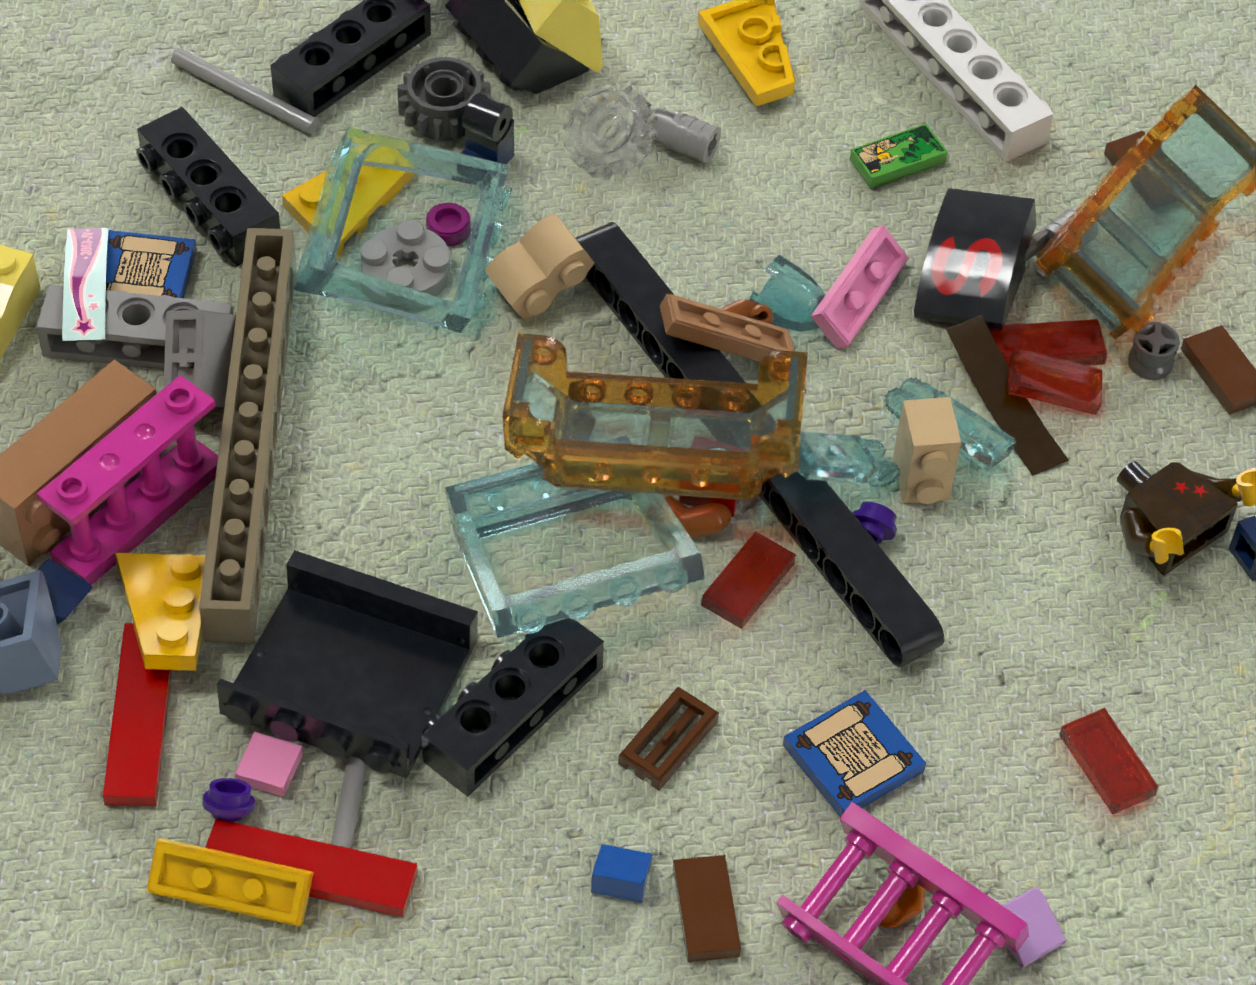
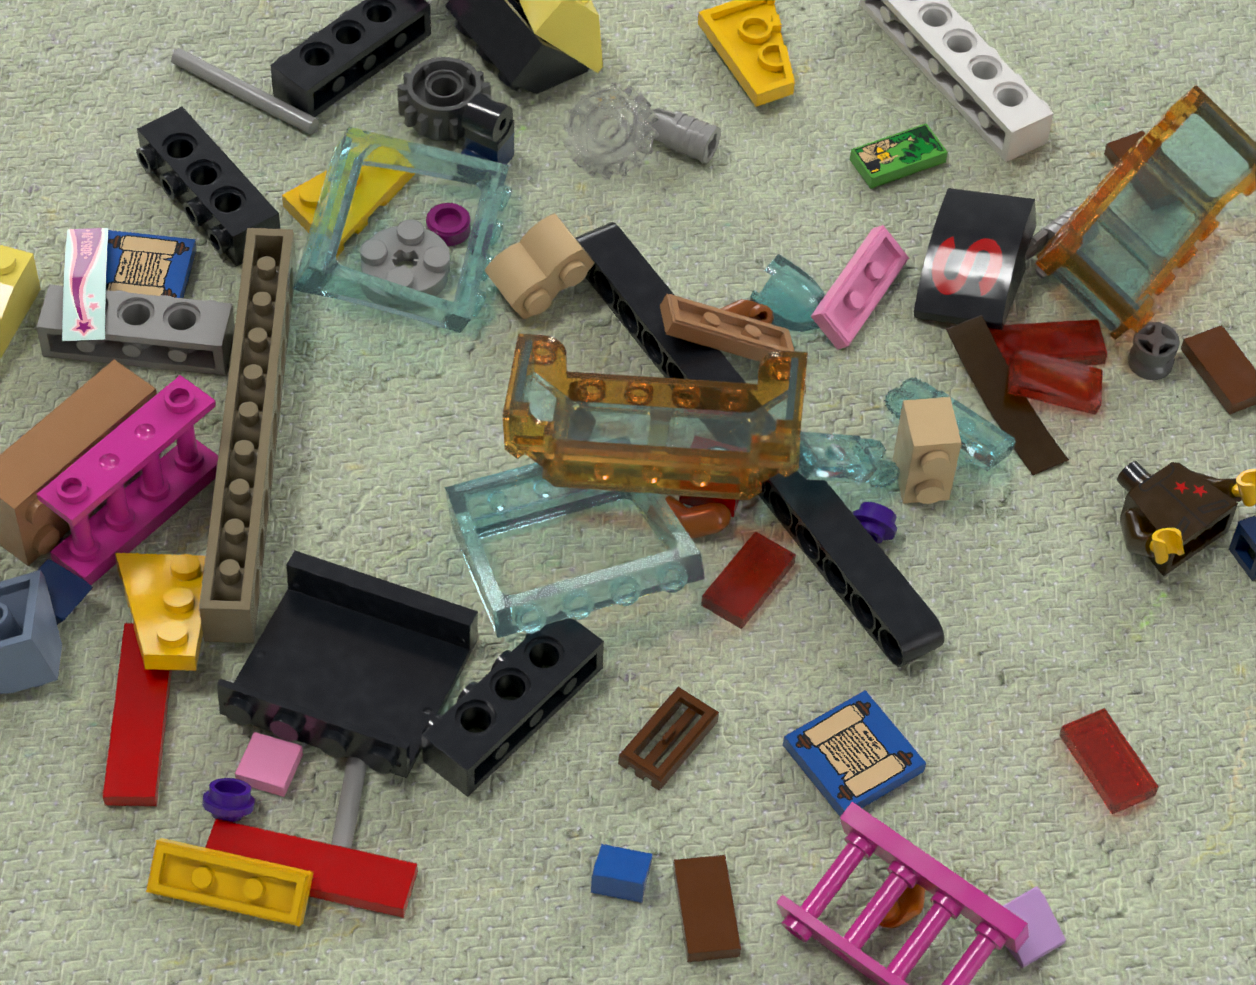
light grey hinge [164,310,236,409] -> none

